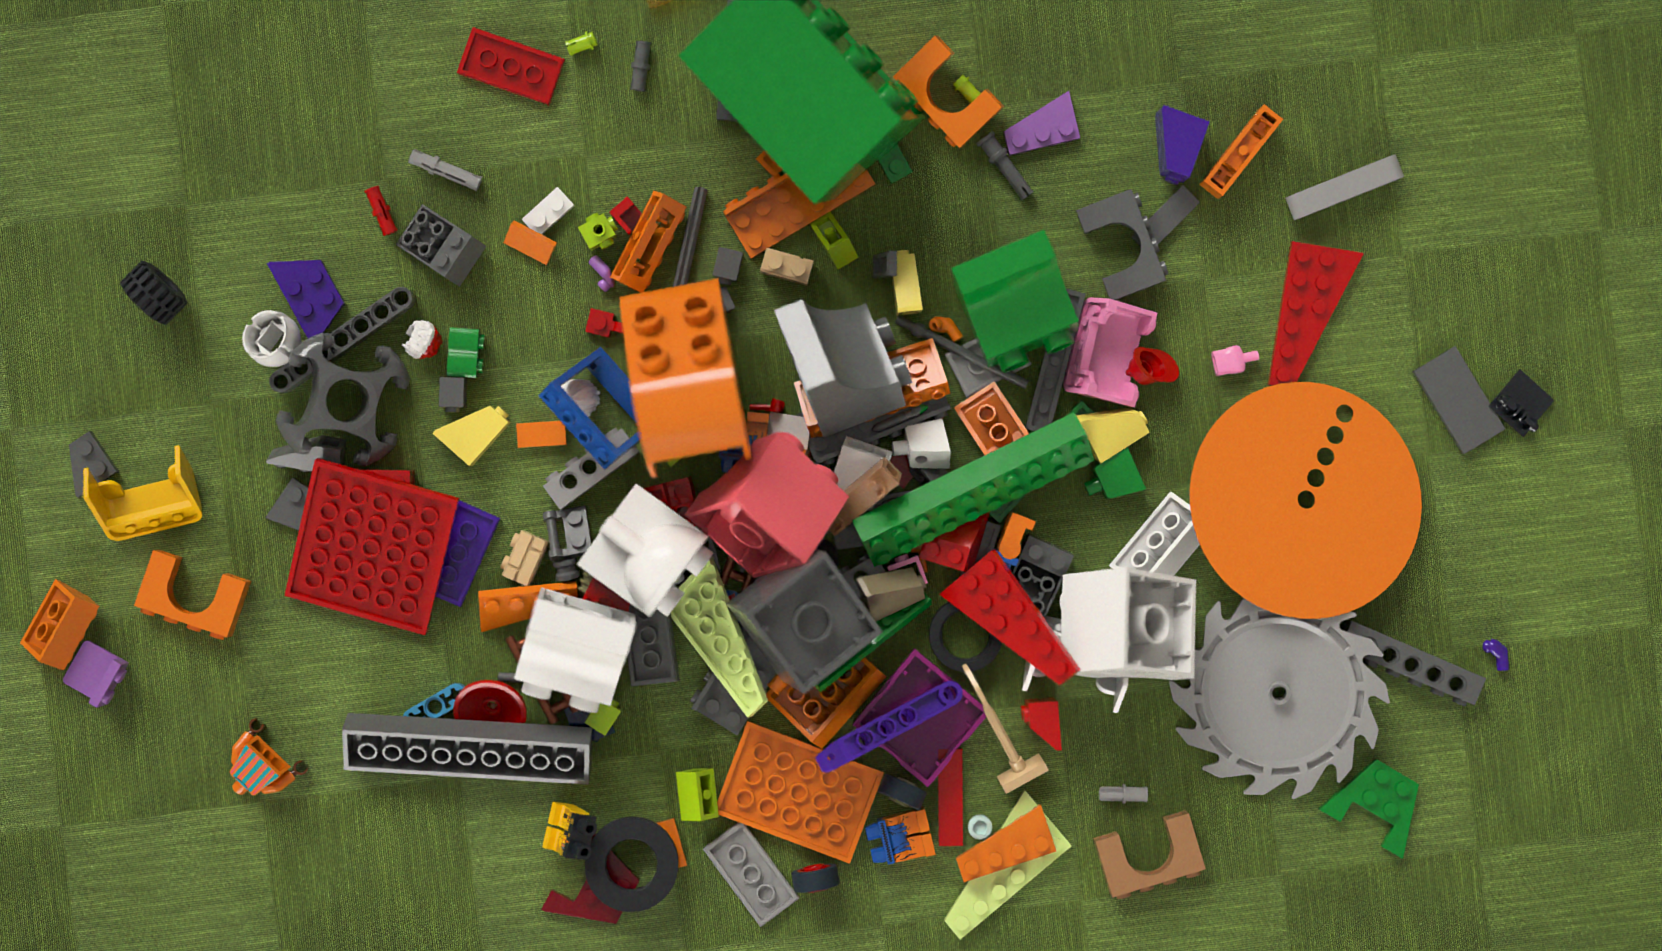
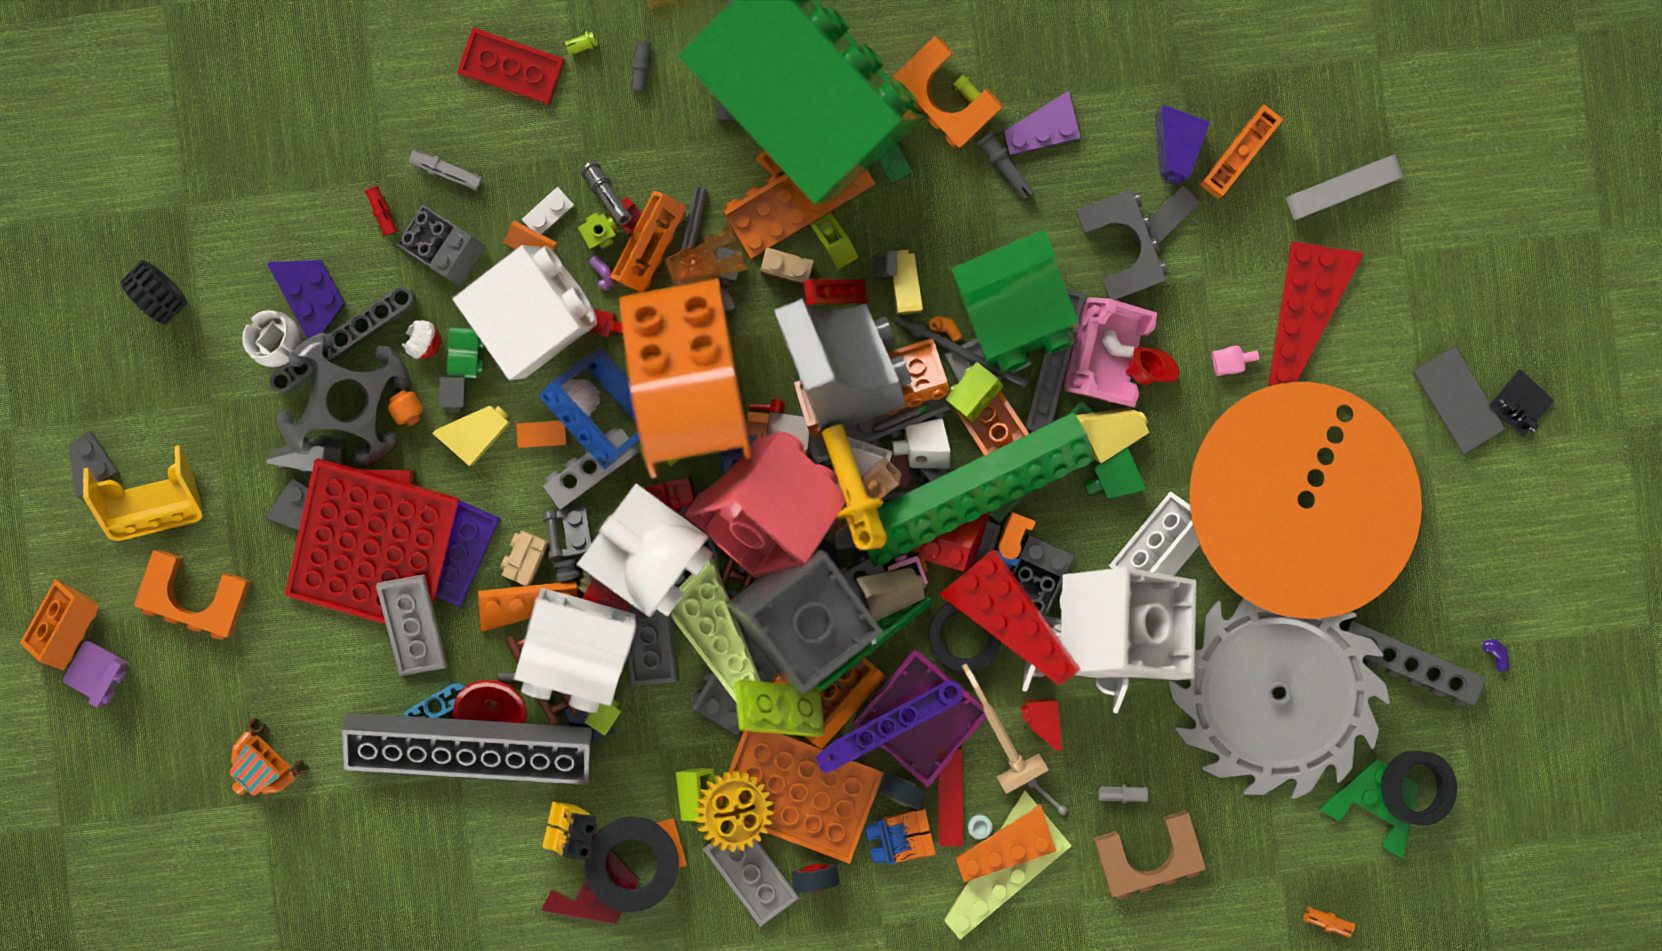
none -> light grey tile [376,574,448,676]
none -> orange head [387,390,424,427]
none -> white piece [453,245,597,380]
none -> dark grey pin [580,161,631,226]
none -> clear orange wing [665,224,748,286]
none -> yellow gear [694,771,773,852]
none -> lime piece [734,679,825,737]
none -> red tile [804,279,868,305]
none -> yellow piece [822,425,886,549]
none -> lime brick [946,362,1003,423]
none -> light grey hinge [1027,778,1067,815]
none -> white arm [1102,330,1134,358]
none -> orange pin [1303,907,1355,938]
none -> black tyre [1381,751,1457,826]

